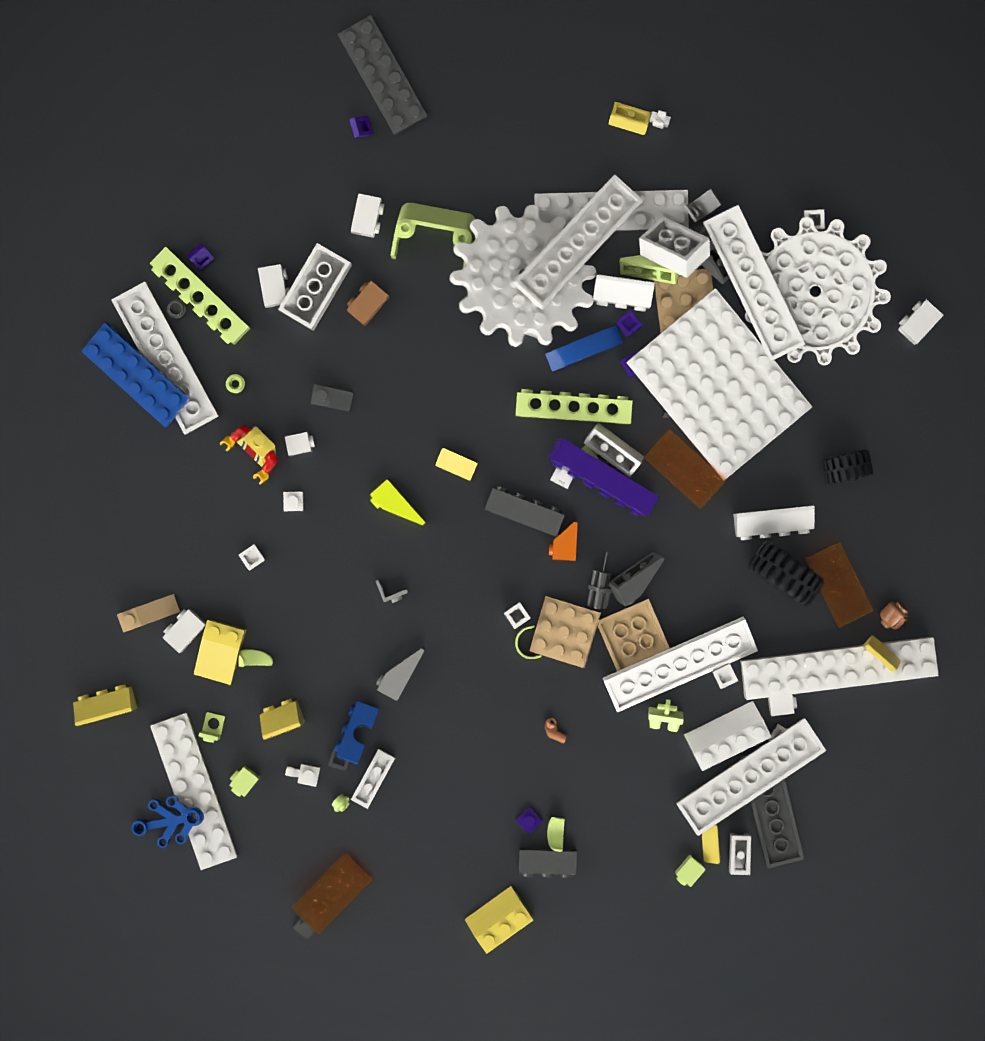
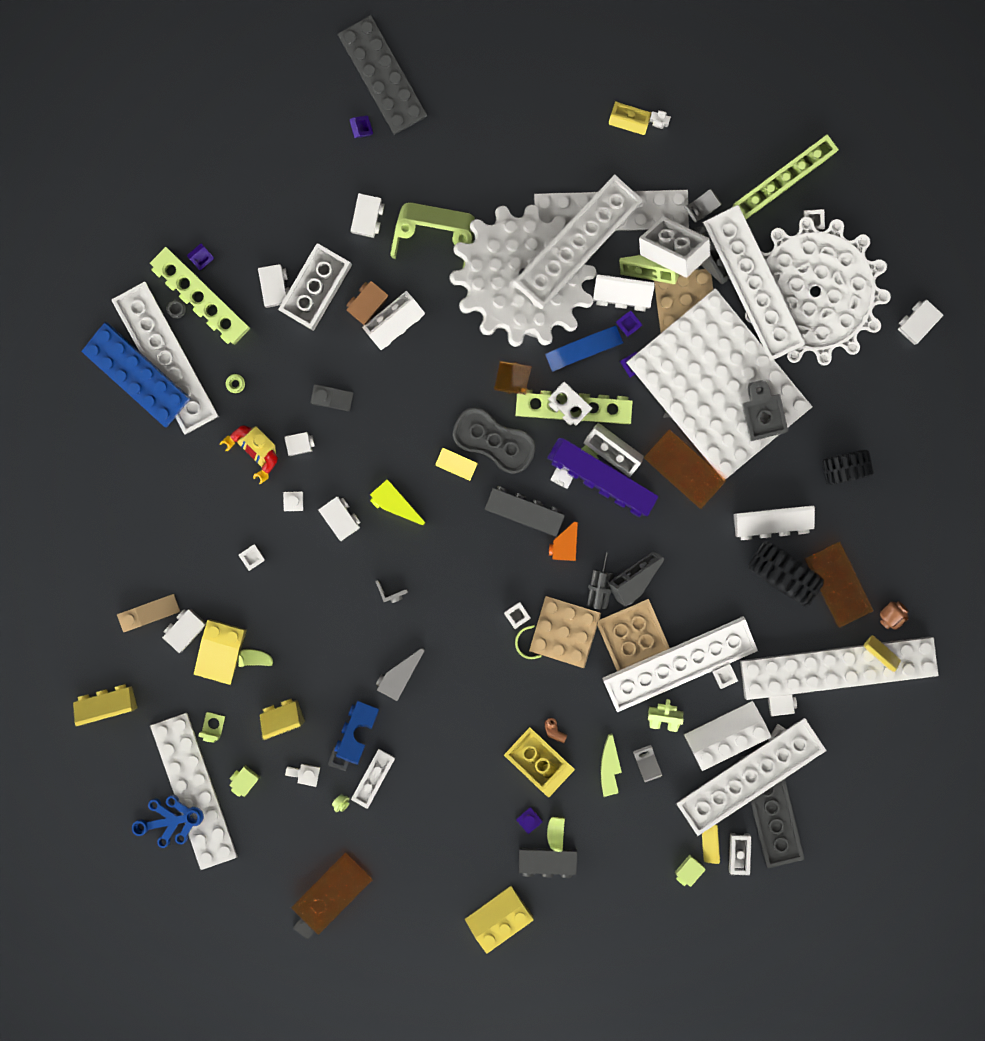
none -> white brick [319,497,361,541]
none -> white brick [362,291,425,350]
none -> dark grey plate [453,407,536,474]
none -> clear orange piece [494,361,531,395]
none -> light yellow slope [504,727,575,797]
none -> white brick [548,382,592,426]
none -> yellowish green slope [601,734,622,797]
none -> light grey bracket [633,745,662,782]
none -> yellowish green brick [732,135,839,220]
none -> dark grey plate [741,380,789,441]

